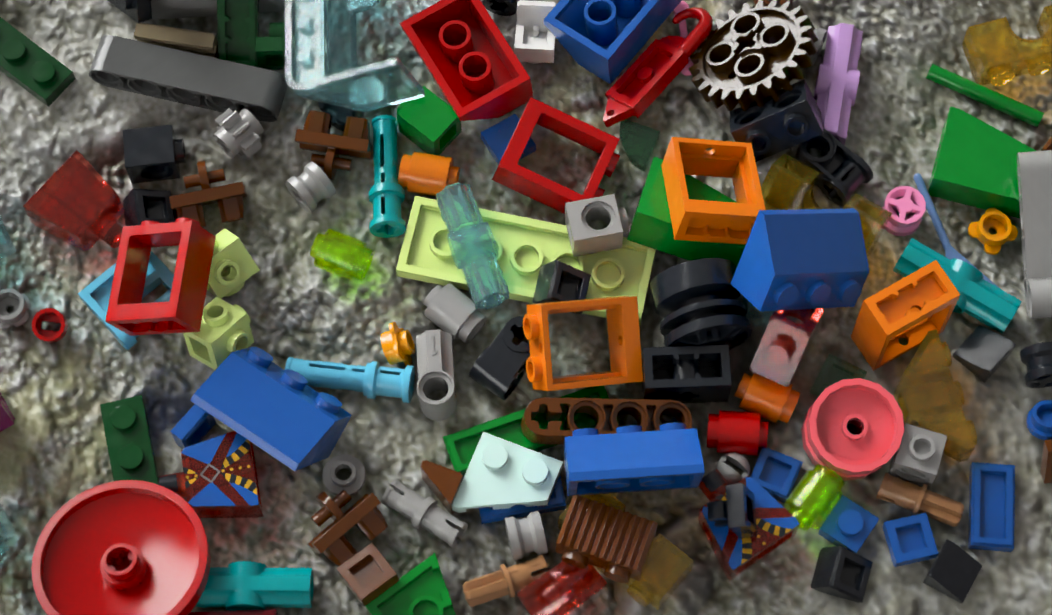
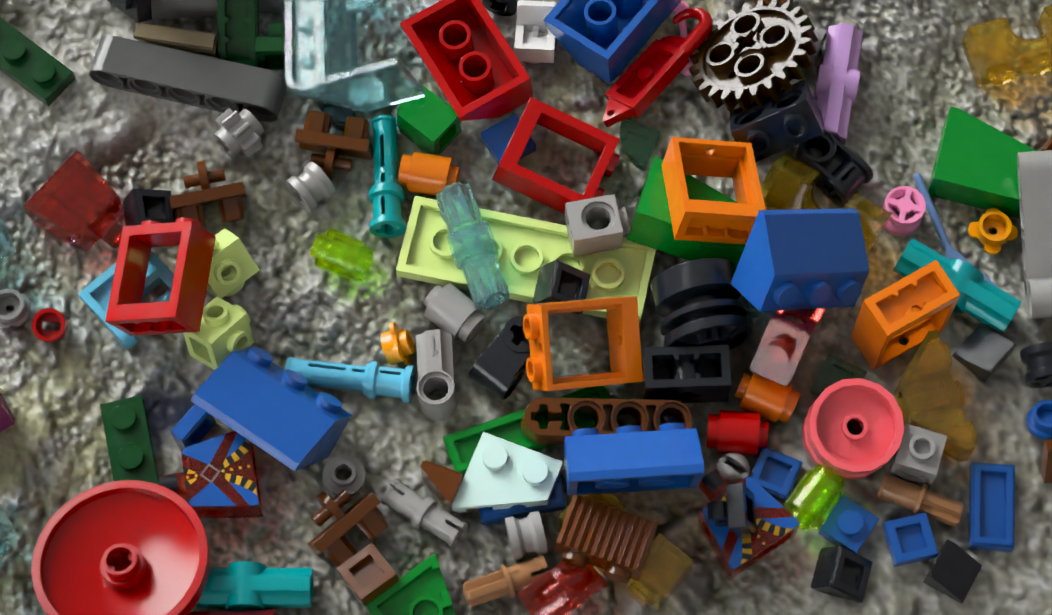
black brick [123,124,186,184] -> none
green bar [926,64,1044,127] -> none

